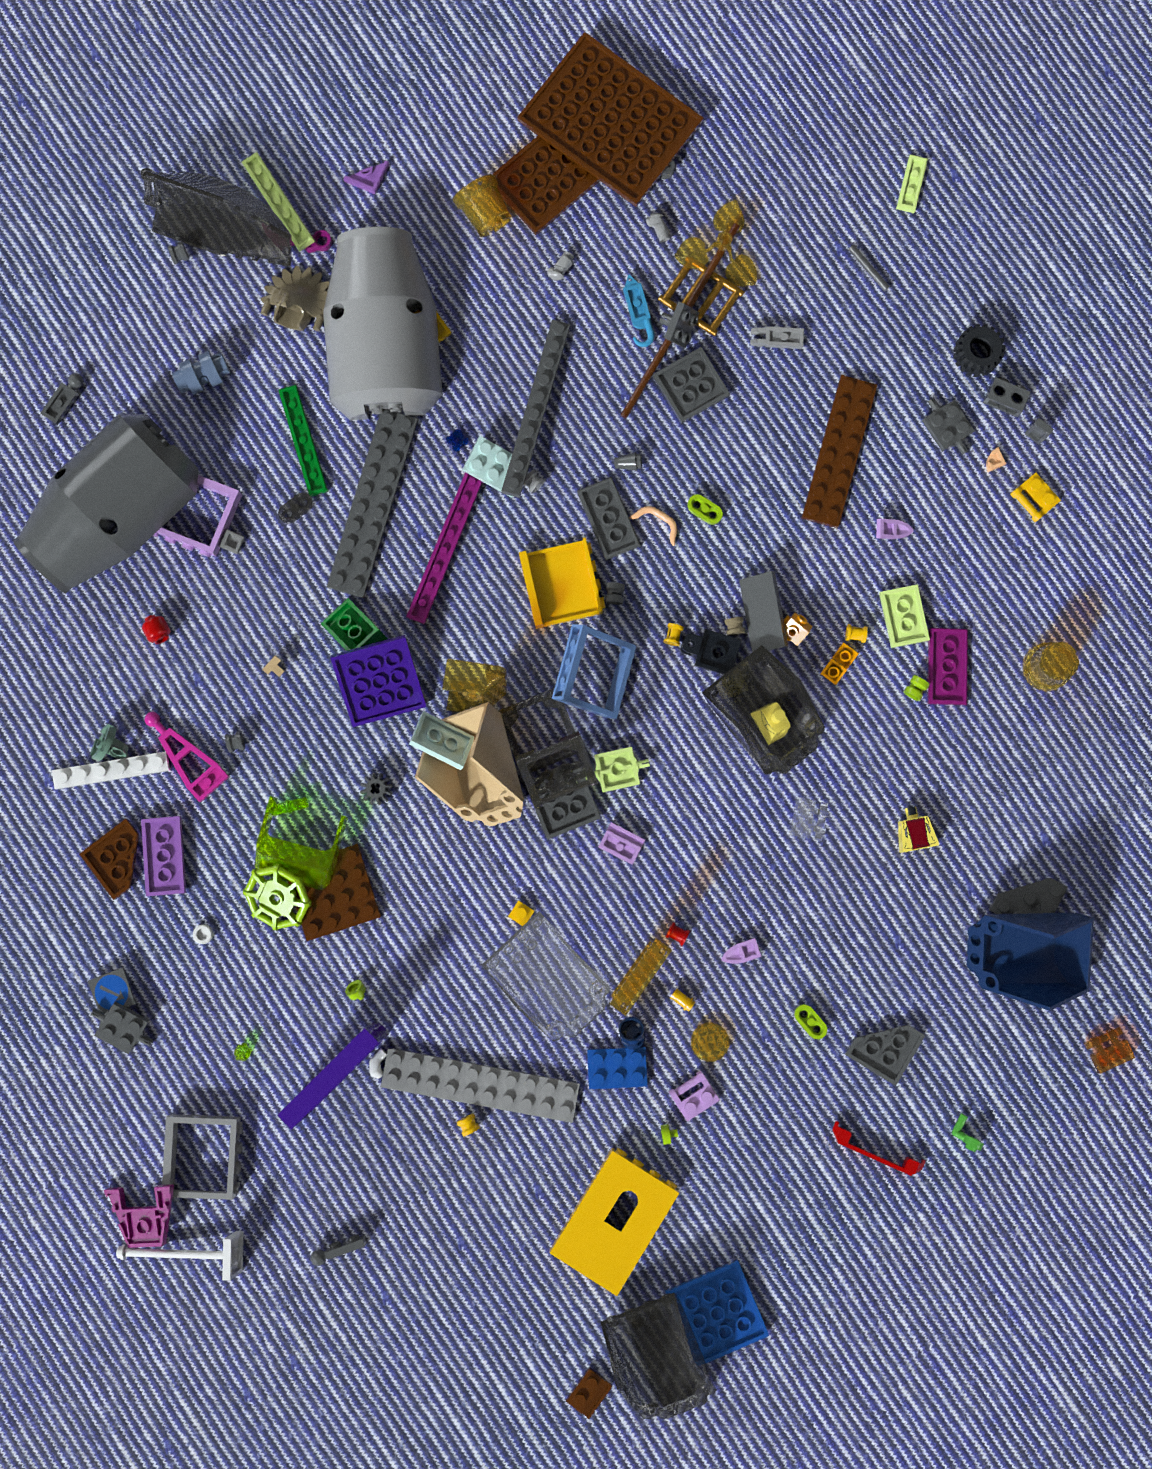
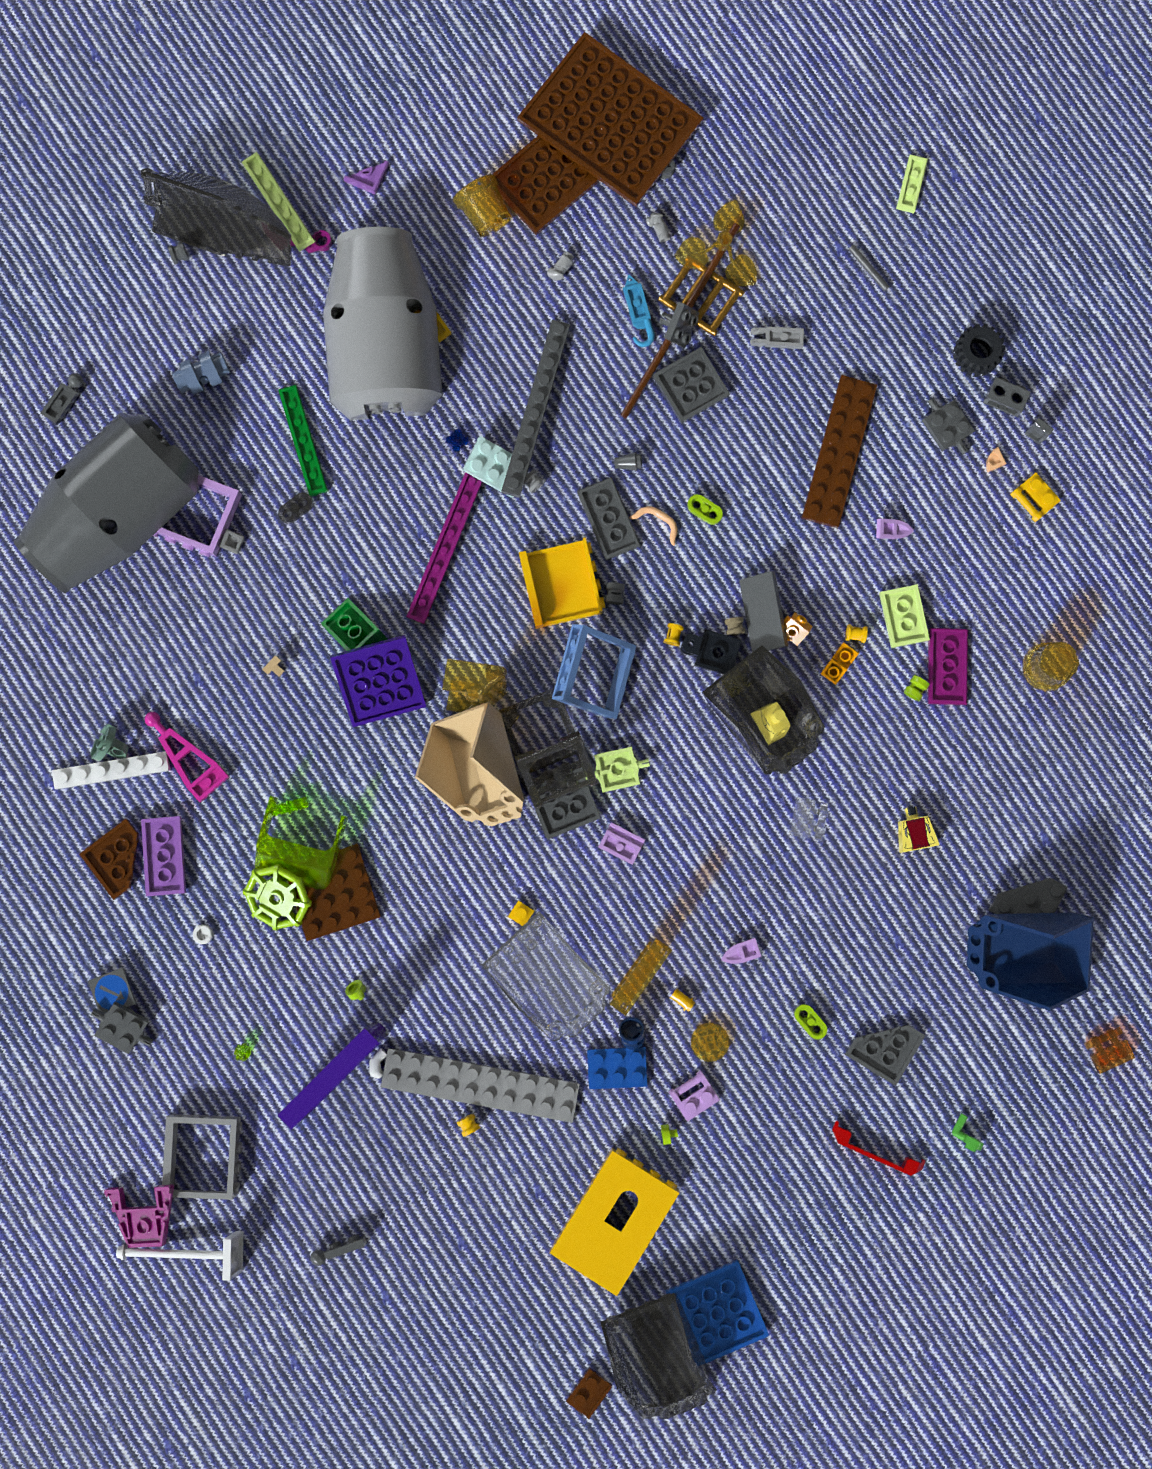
red head [142,615,171,644] -> none
dark grey wheel [225,731,245,753] -> none
dark tan piece [260,266,329,332] -> none
dark grey plate [327,409,418,599] -> none
dark grey gear [360,773,393,805] -> none
light aqua plate [409,711,475,770] -> none
red bush [665,922,690,946] -> none

